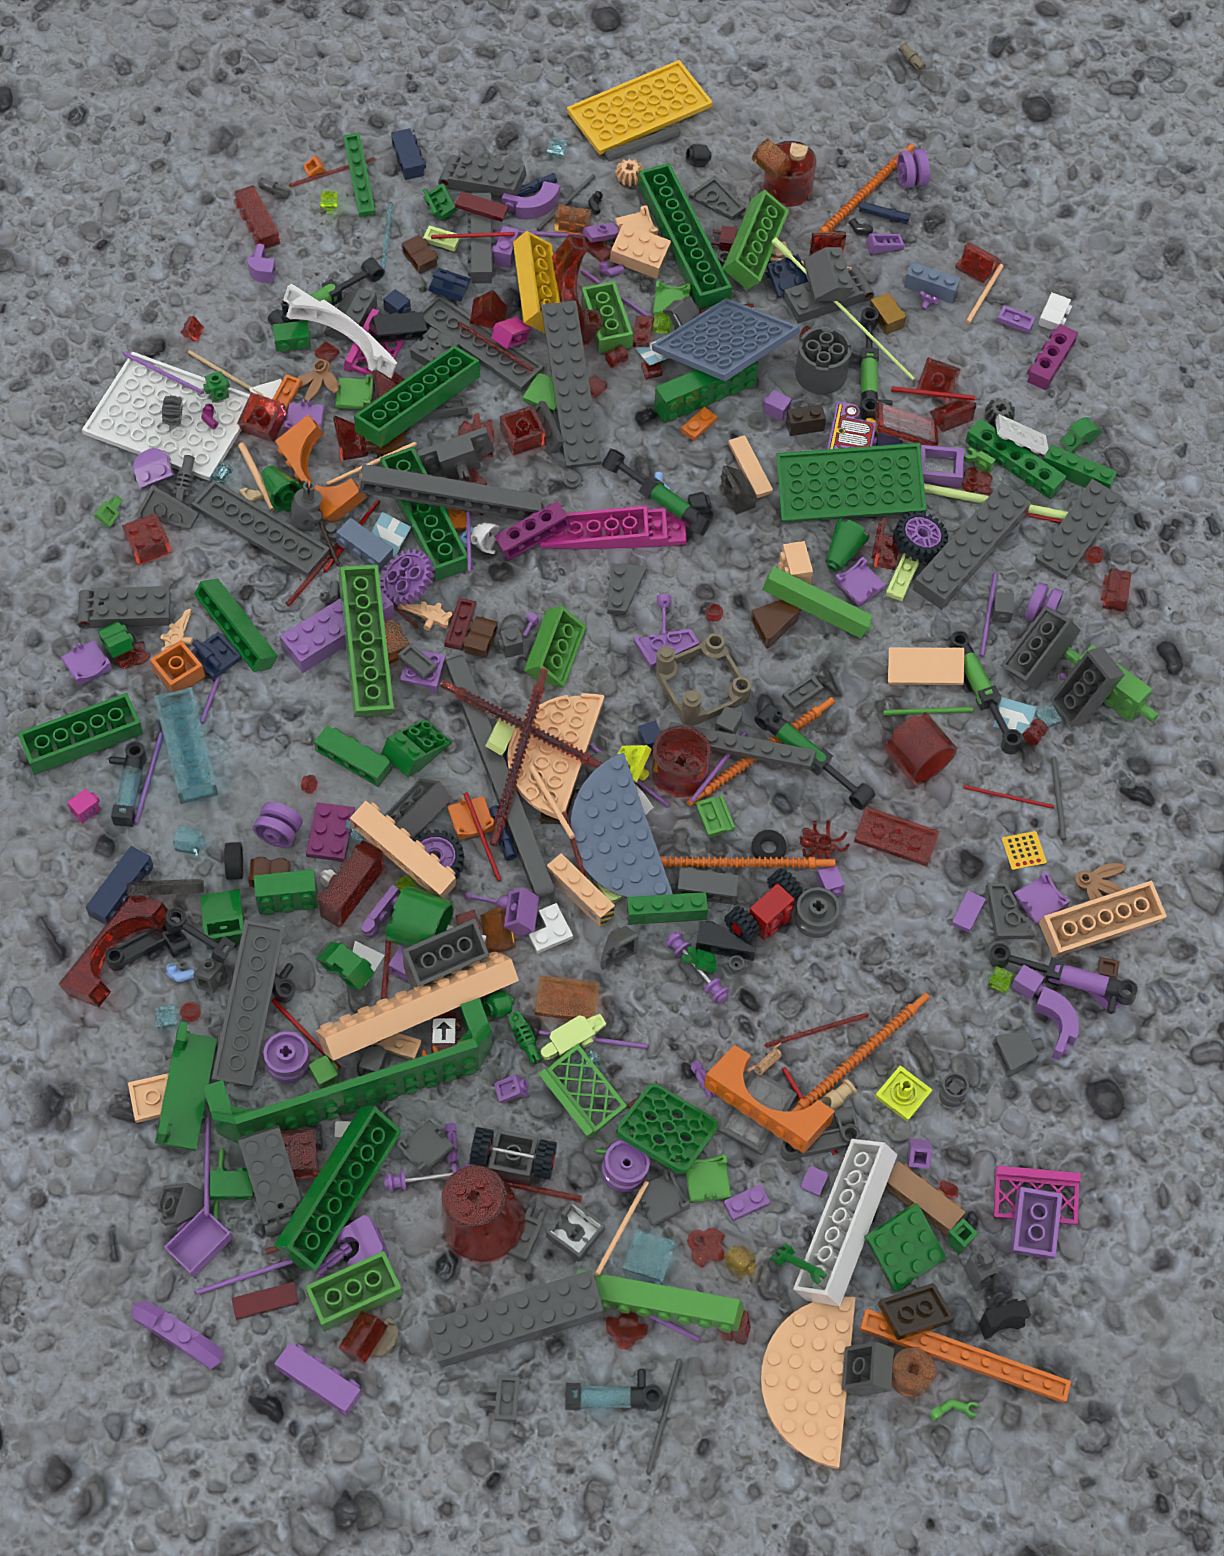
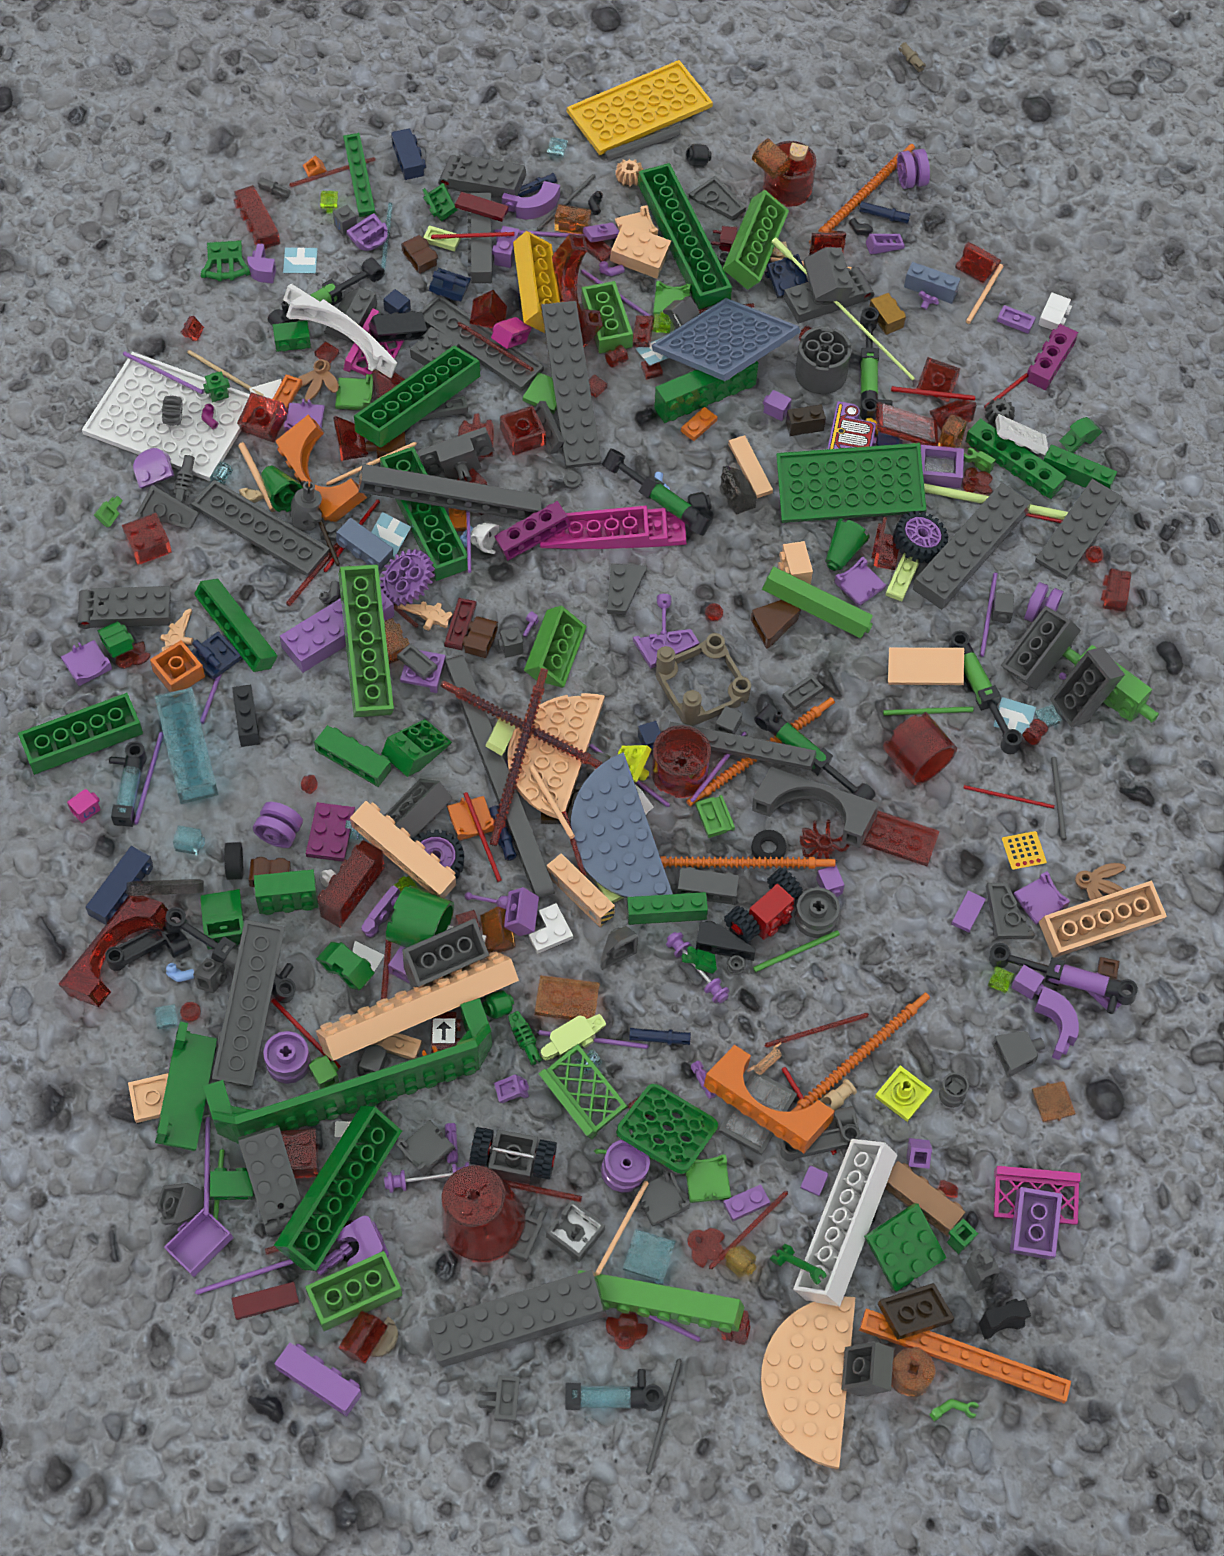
medium lavender brick [132,1300,224,1369] -> none
none -> green plate [201,240,251,282]
none -> black brick [232,684,260,747]
none -> medium azure sticker [283,247,317,273]
none -> dark grey brick [333,205,357,236]
none -> medium lavender slope [347,213,387,251]
none -> dark blue pin [629,1027,691,1045]
none -> clear red axle [709,1191,788,1269]
none -> dark grey arch [752,767,878,848]
none -> bright green axle [753,930,840,972]
none -> clear orange brick [938,414,967,448]
none -> red axle [984,373,1029,409]
none -> clear orange piece [1032,1081,1076,1122]

